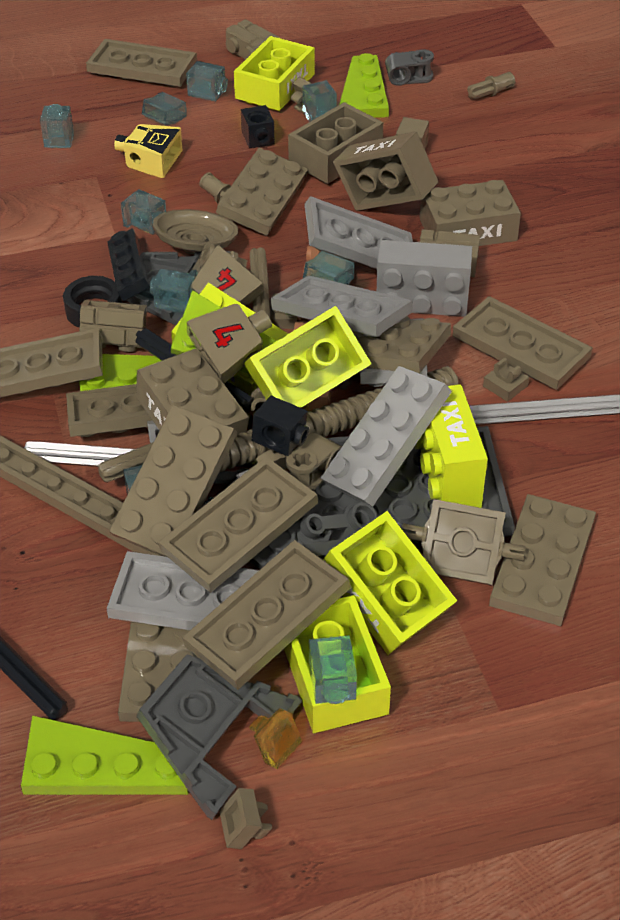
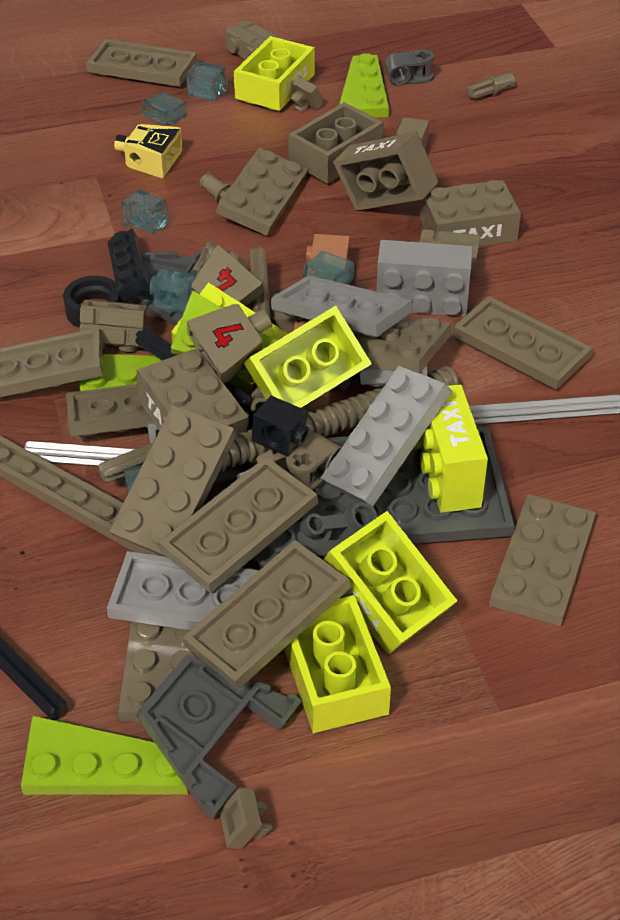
clear light blue brick [40,104,74,148] -> none
dark tan hat [153,209,238,254] -> none
black brick [241,105,275,149] -> none
clear yellow tile [249,708,302,769] -> none
clear light blue brick [302,80,337,122] -> none
light grey plate [305,196,413,269] -> none
clear light blue brick [309,635,357,704] -> none
dark tan plate [402,499,526,585] -> none
dark tan tile [483,357,529,402] -> none

